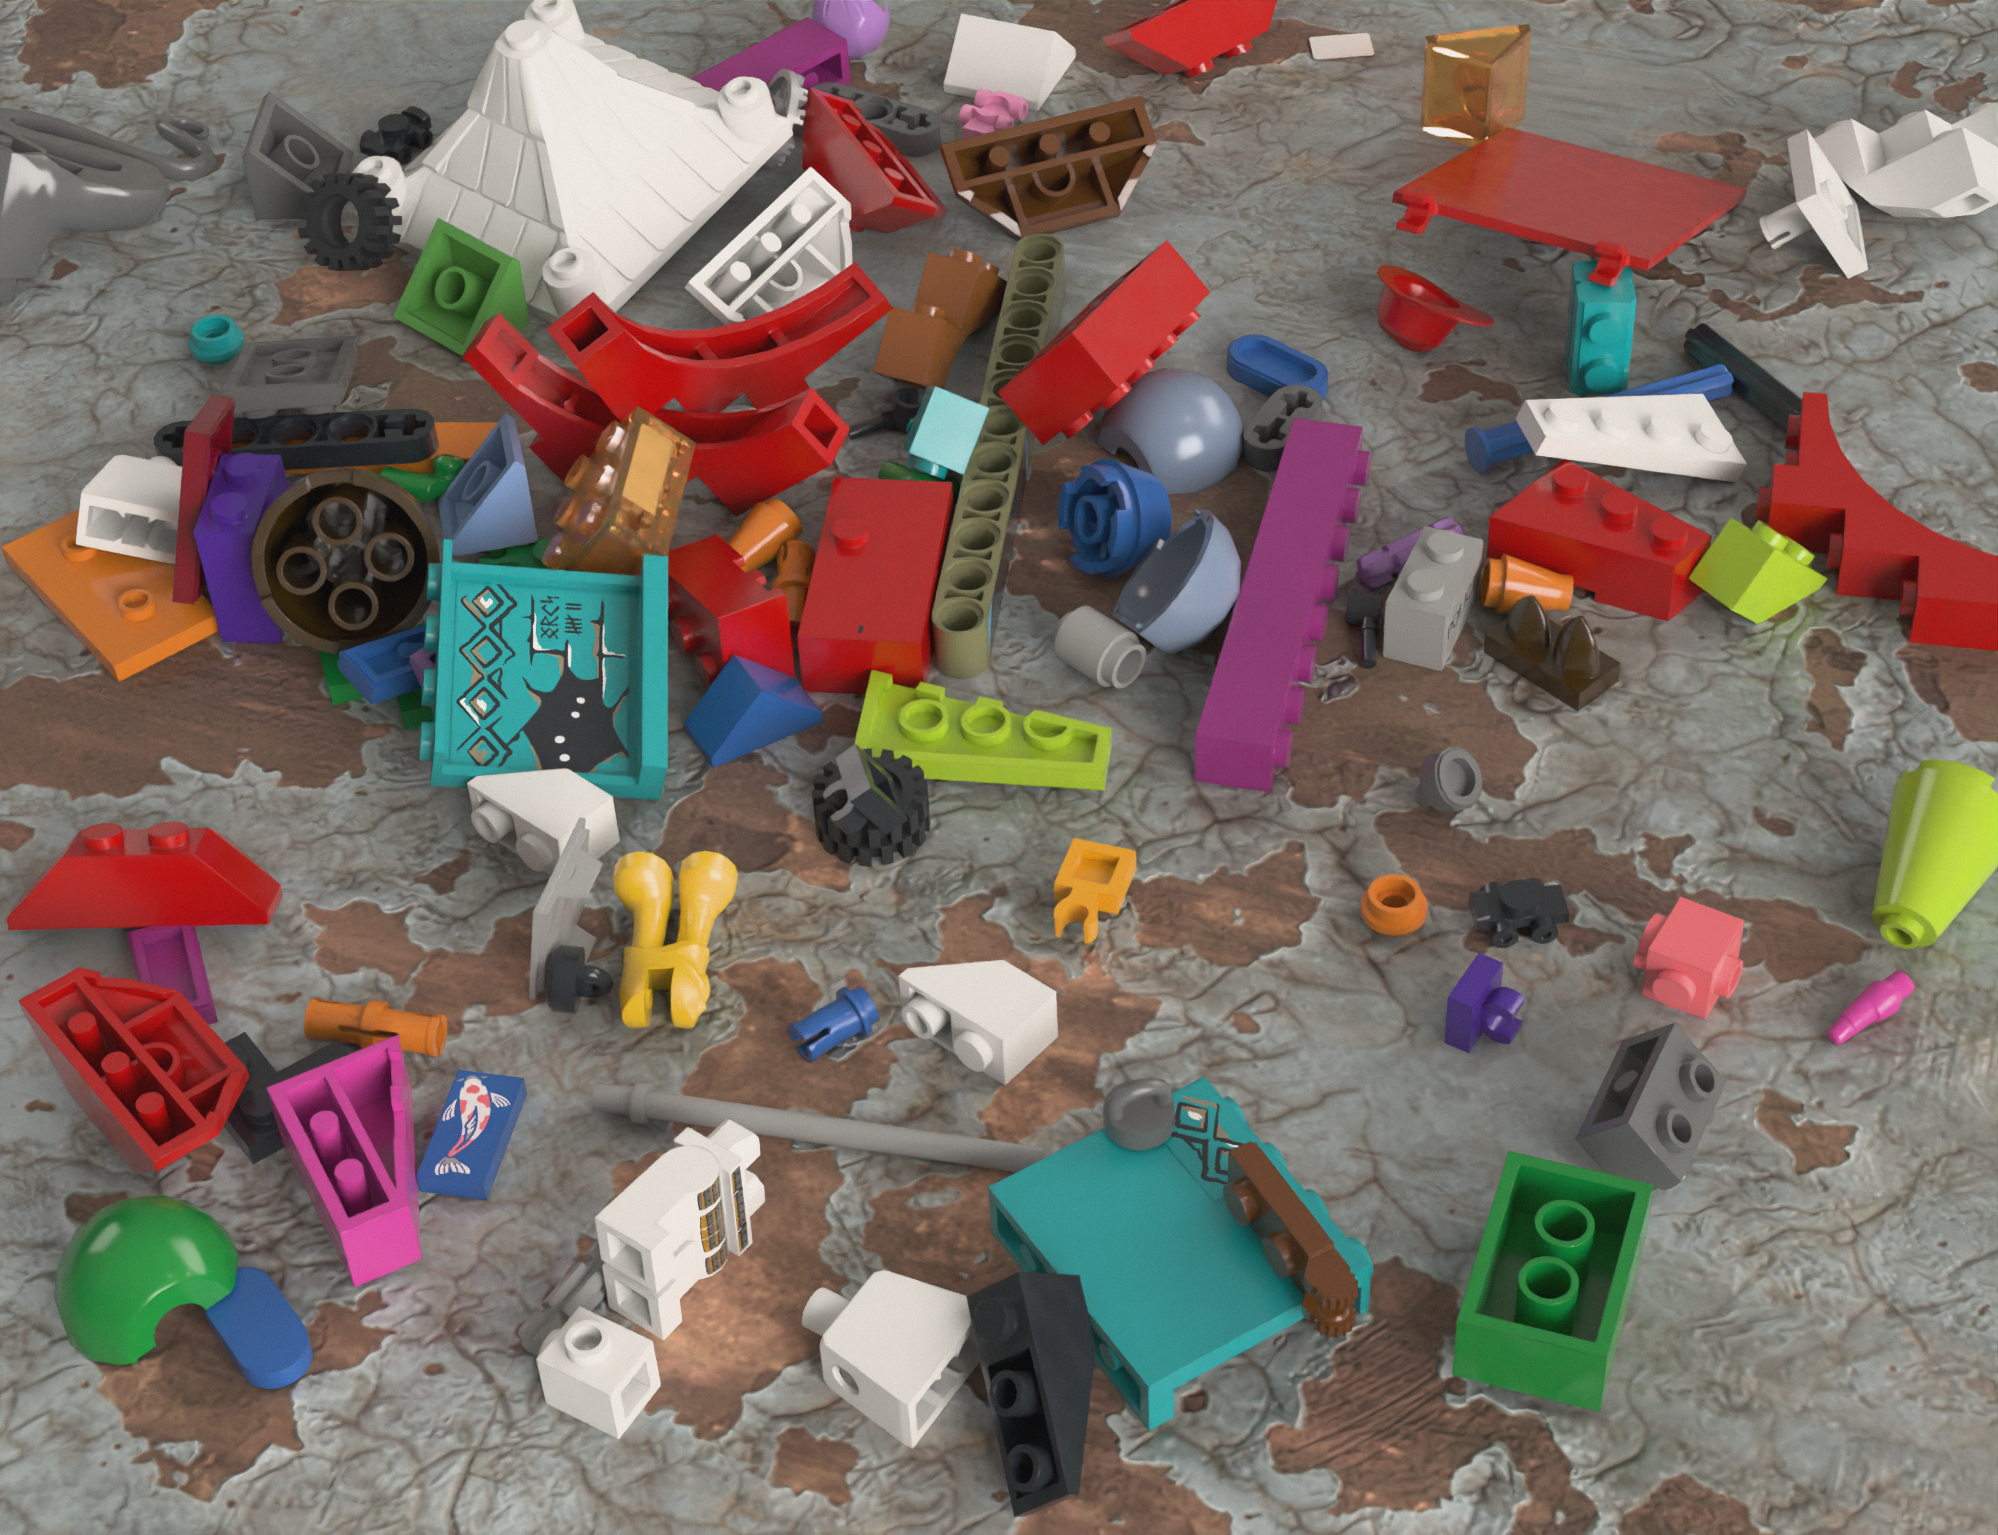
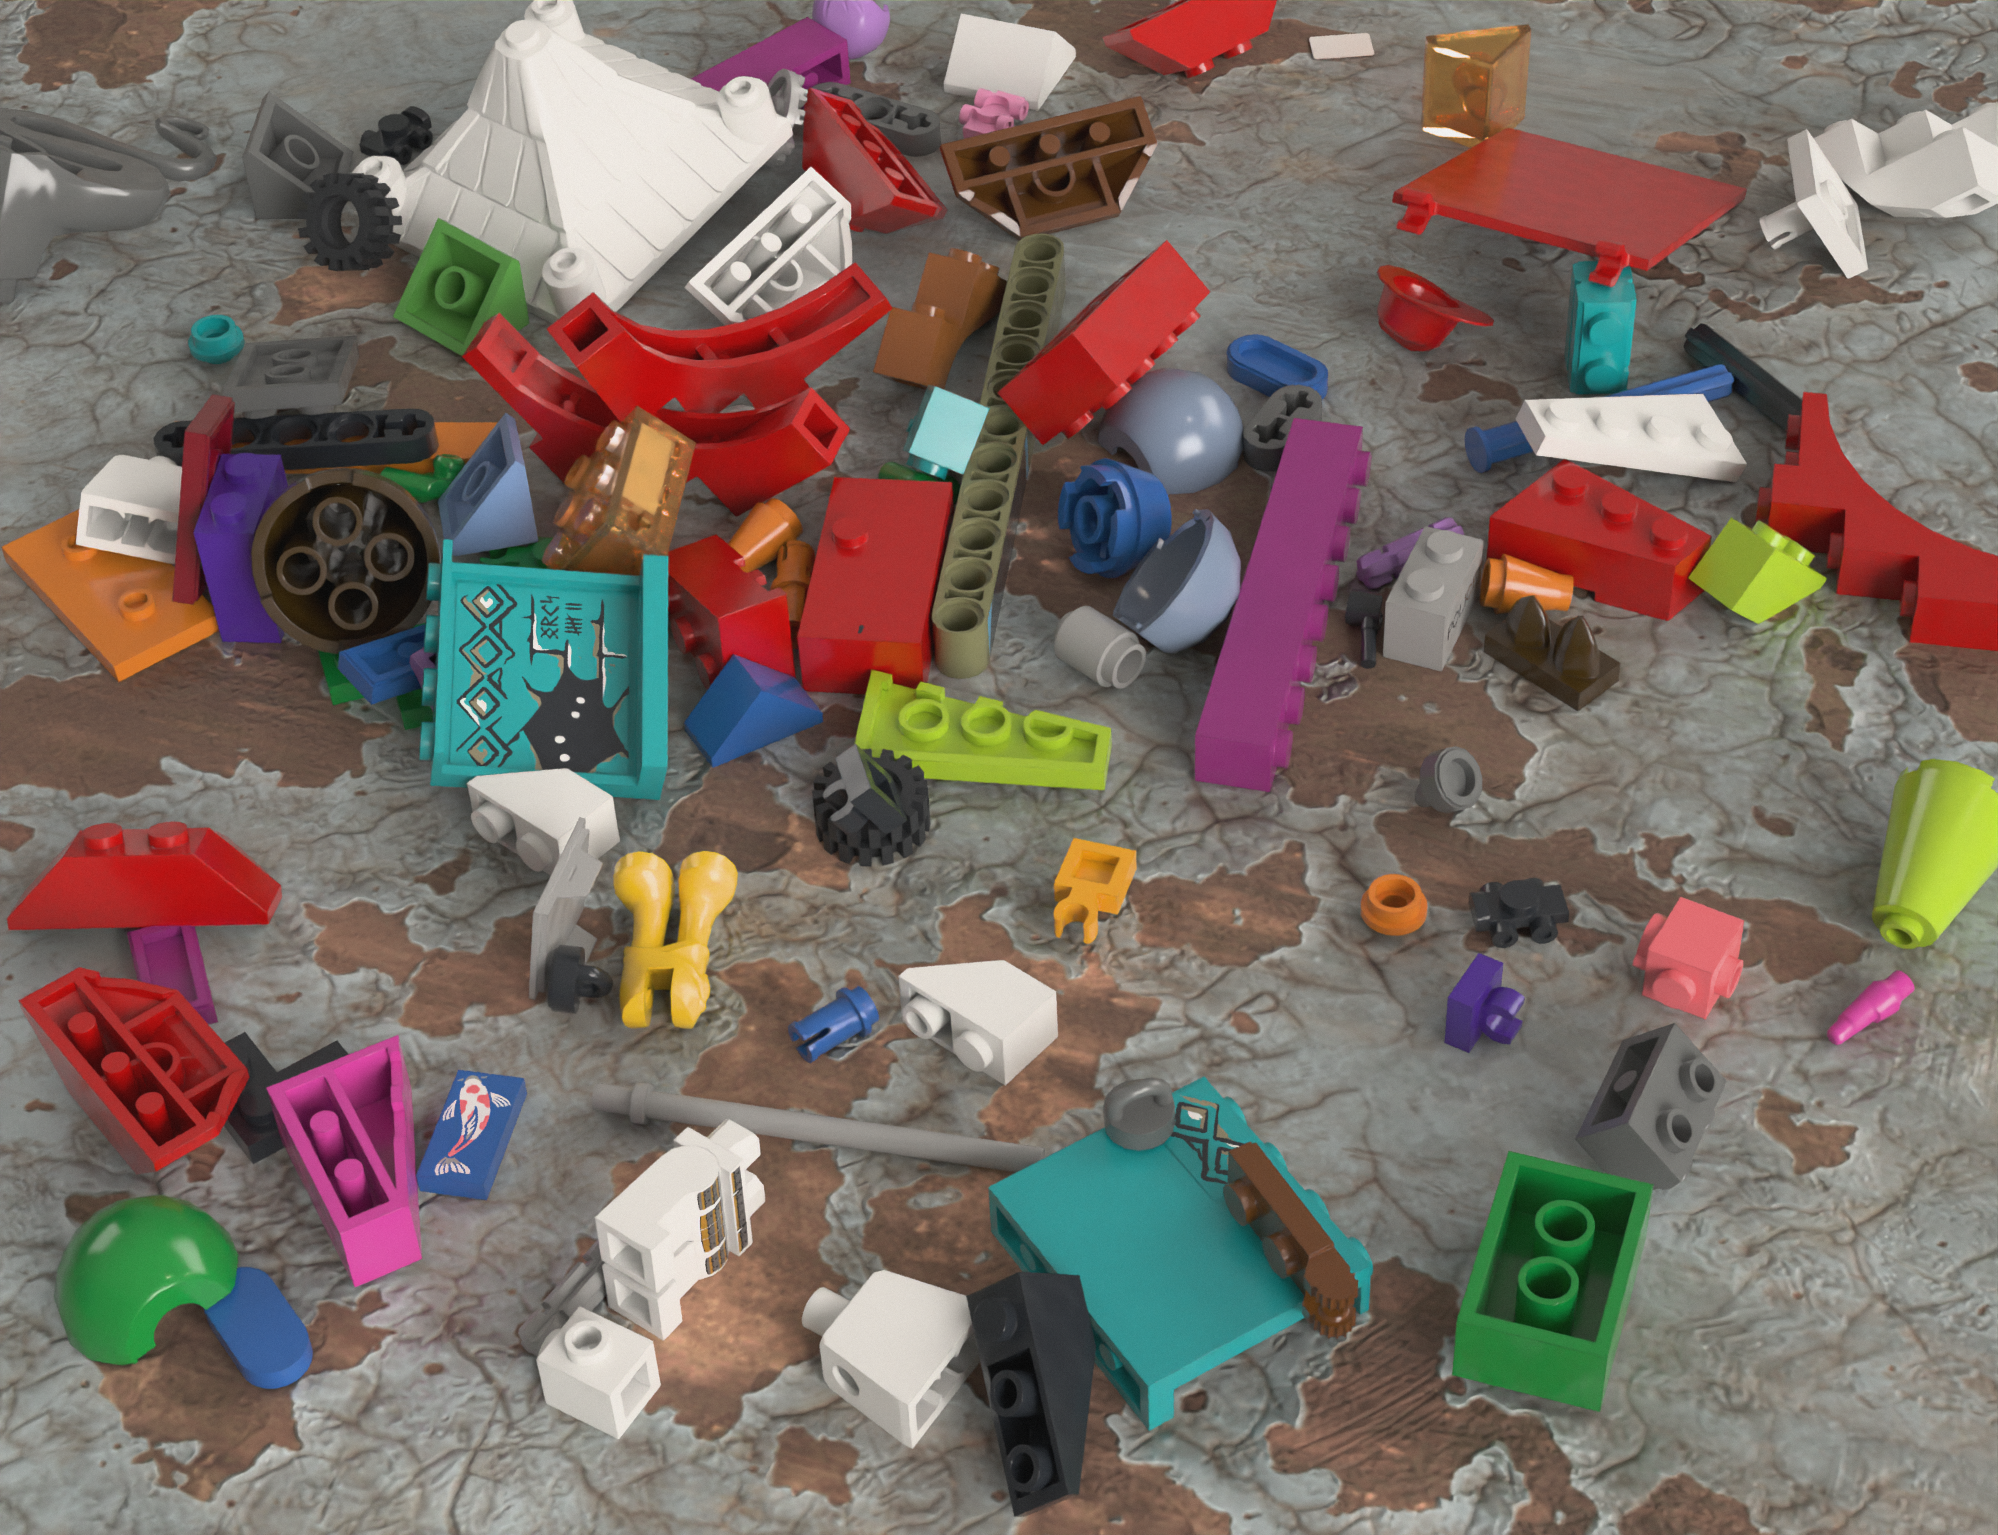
orange pin [304,997,448,1058] -> none
black hand [848,388,921,440] -> none

